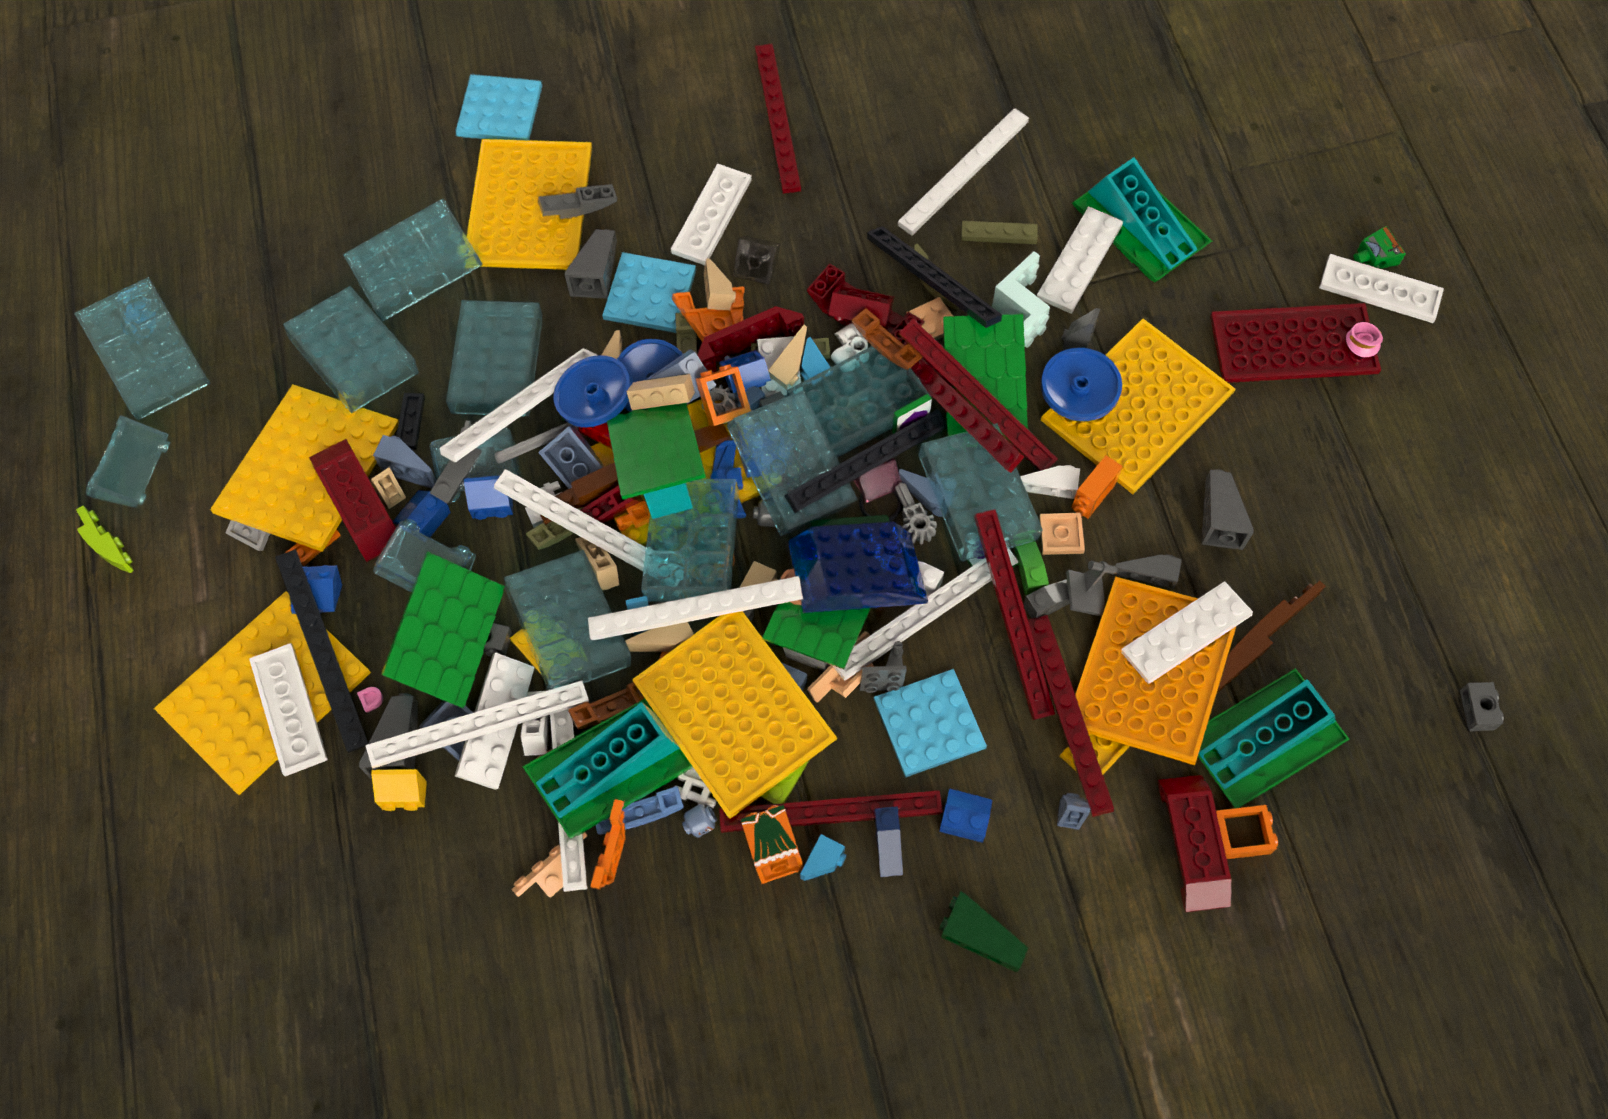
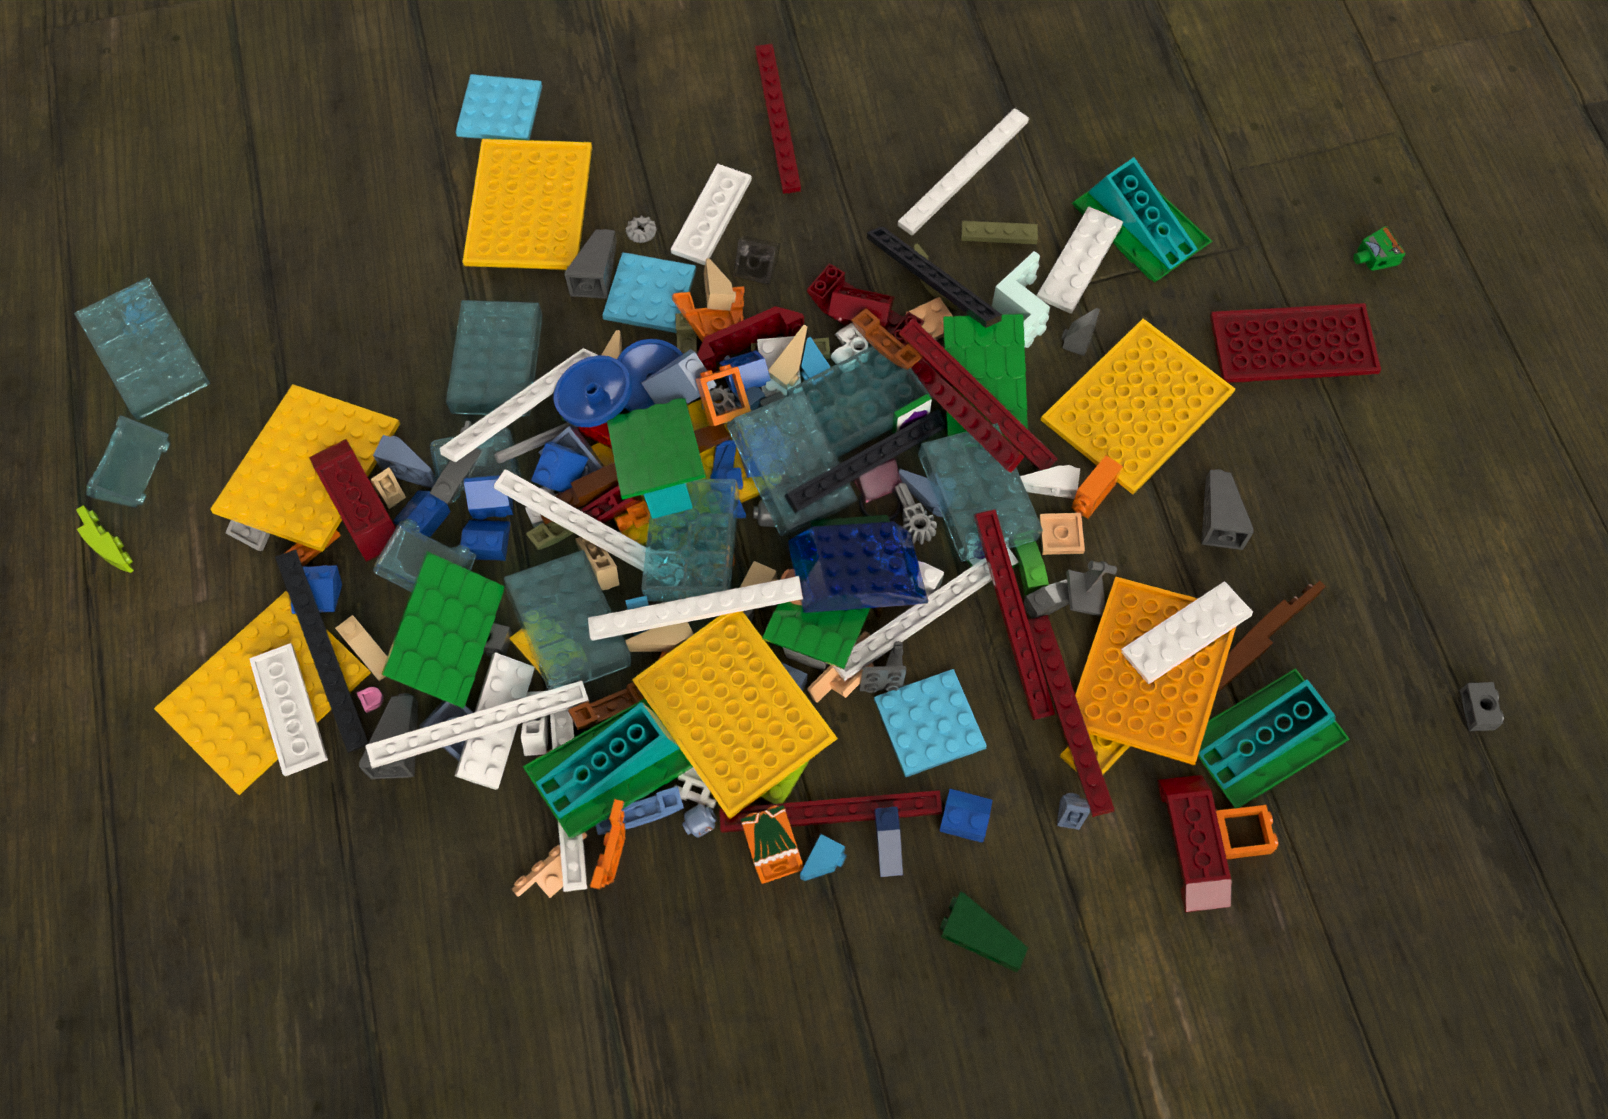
clear light blue brick [283,286,419,413] -> none
clear light blue brick [343,199,483,321] -> none
yellow slope [371,769,427,811] -> none
black plate [396,393,425,450] -> none
dark grey slope [538,184,617,219] -> none
tan brick [627,374,695,410] -> none
blue dish [1041,348,1122,421] -> none
dark grey slope [1112,554,1182,590] -> none
white plate [1319,254,1444,323] -> none
bright pink piece [1346,322,1383,357] -> none
none -> tan slope [335,615,387,681]
none -> blue slope [460,520,511,561]
none -> blue slope [531,442,589,492]
none -> light grey gear [626,215,656,243]

